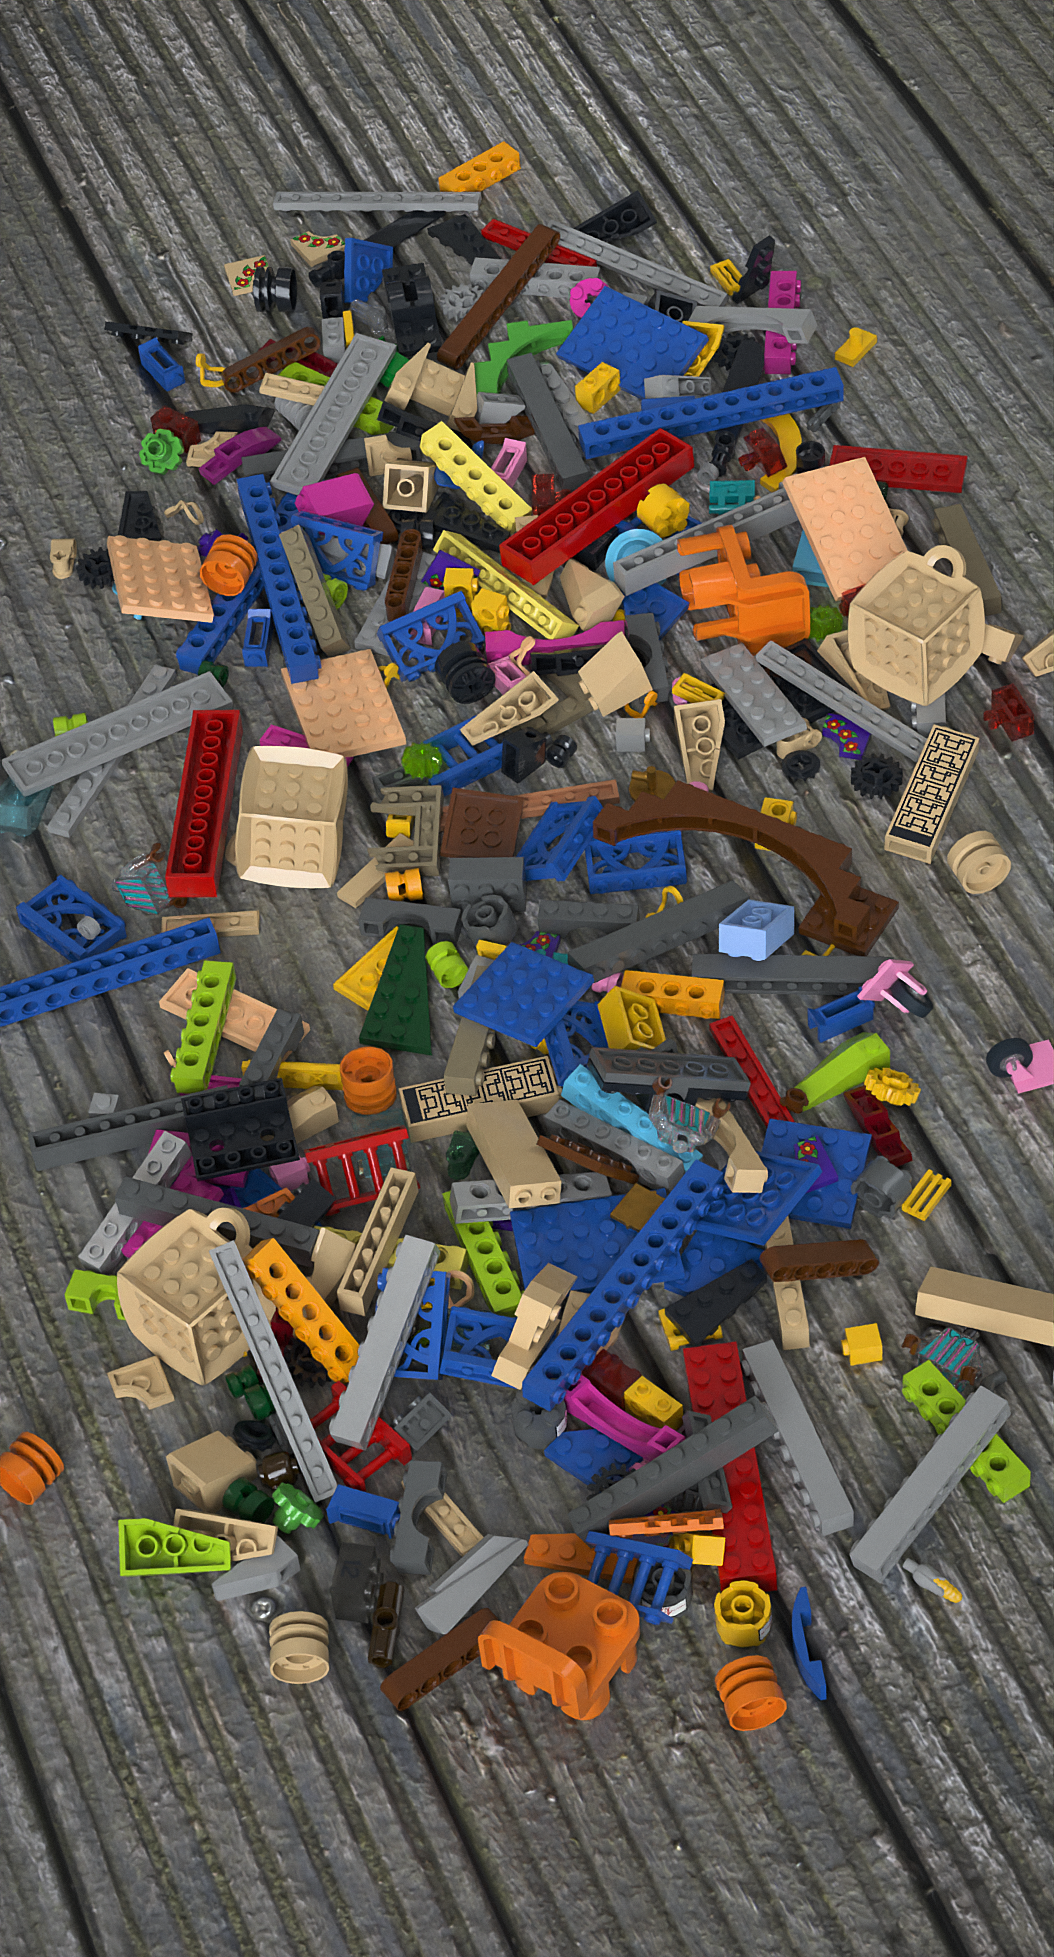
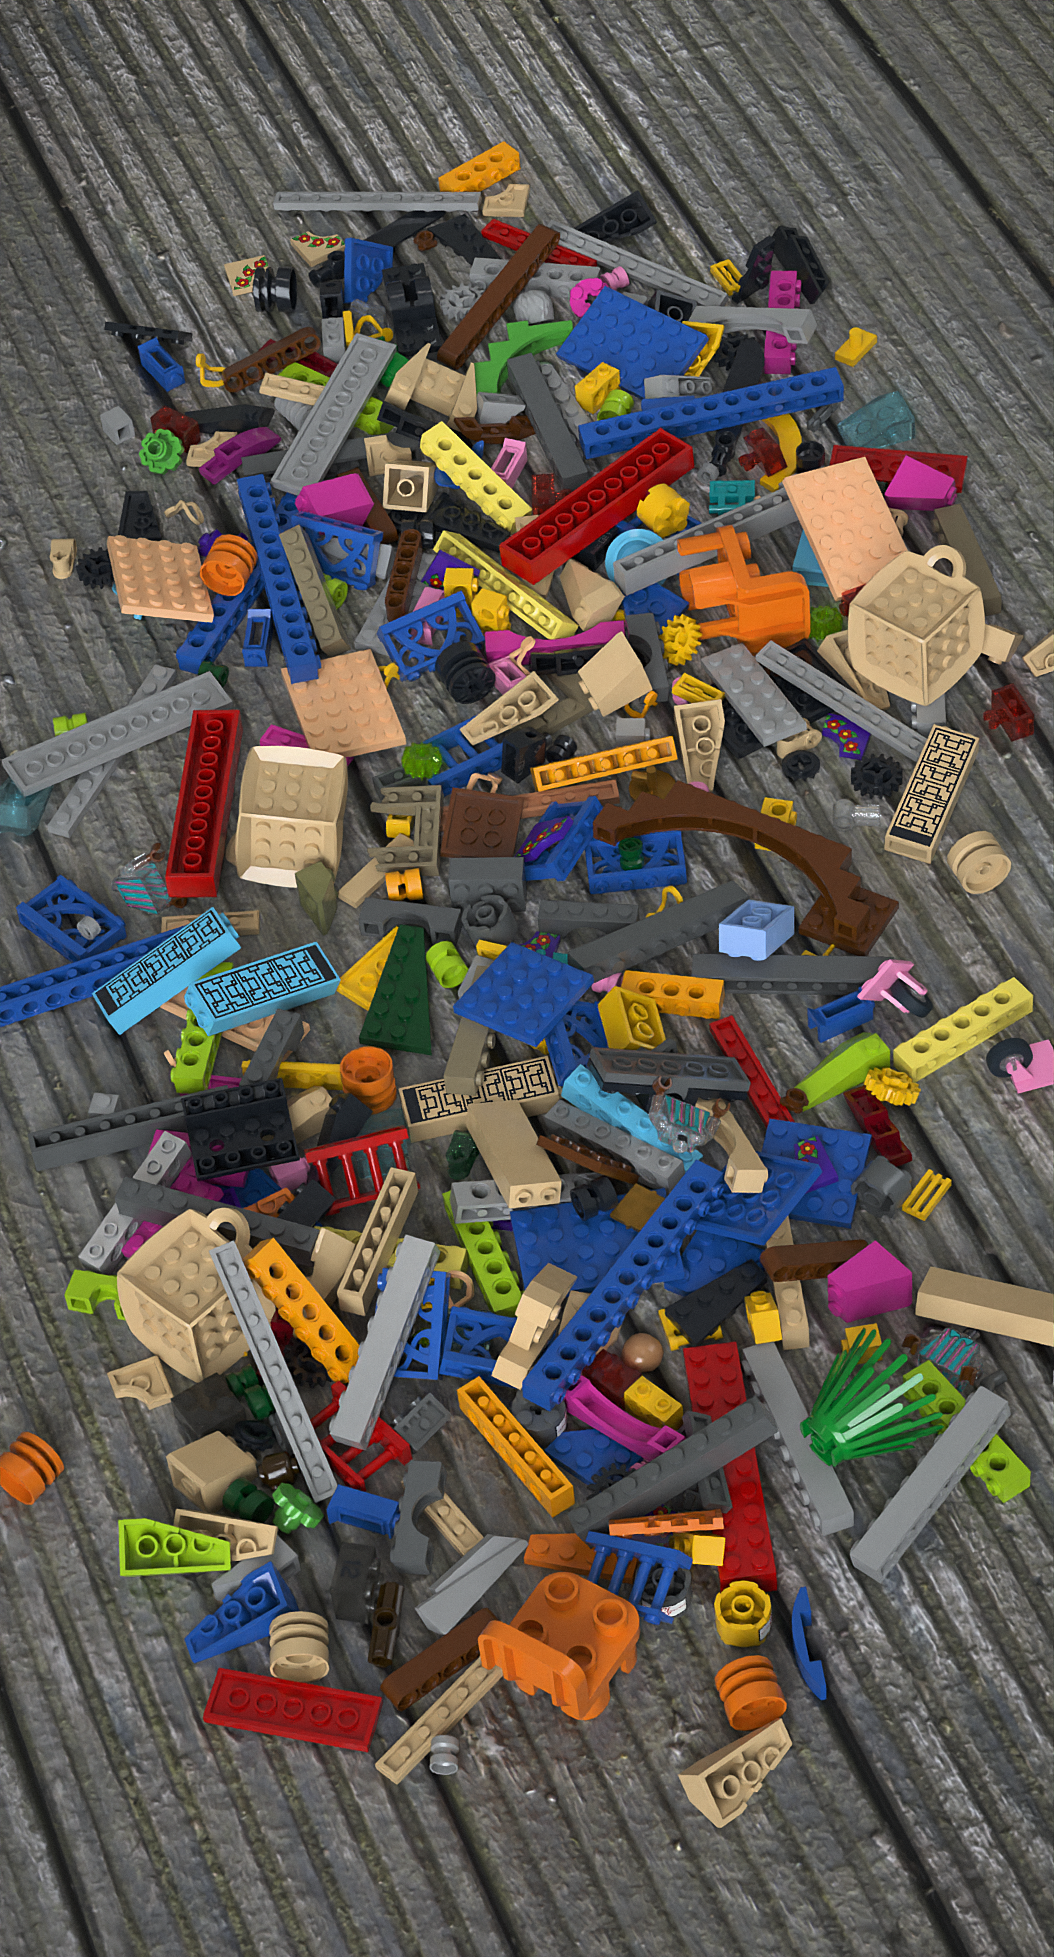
light grey piece [903,1558,962,1603] -> none
none -> medium azure brick [92,907,241,1035]
none -> light grey brick [100,406,135,445]
none -> clear smoke brick [170,1372,247,1442]
none -> medium azure brick [184,941,341,1036]
none -> blue wedge [184,1561,299,1663]
none -> red plate [203,1668,383,1752]
none -> olive slope [295,861,338,936]
none -> black wedge [306,1093,373,1185]
none -> yellow piece [354,315,393,342]
none -> tan tile [375,1657,503,1785]
none -> reddish brown plate [413,231,438,251]
none -> light grey wheel [429,1735,460,1775]
none -> light orange brick [457,1376,575,1518]
none -> light nougat piece [466,773,502,793]
none -> tan tile [482,184,530,217]
none -> light grey hair [513,290,554,325]
none -> dark purple tile [514,816,574,862]
none -> light orange brick [530,736,678,792]
none -> black wheel [570,1175,618,1221]
none -> lime wheel [597,389,634,421]
none -> bright pink wheel [600,266,629,291]
none -> dark green wheel [618,838,644,871]
none -> medium nougat hair [620,1333,664,1374]
none -> yellow gear [658,614,702,666]
none -> tan wedge [678,1718,792,1828]
none -> yellow brick [744,1291,782,1344]
none -> black wedge [772,226,830,304]
none -> green plant [800,1328,944,1467]
none -> dark pink slope [827,1240,912,1323]
none -> clear piece [833,799,880,832]
none -> clear light blue slope [837,391,915,449]
none -> dark pink slope [884,455,957,511]
none -> light yellow brick [893,977,1033,1083]

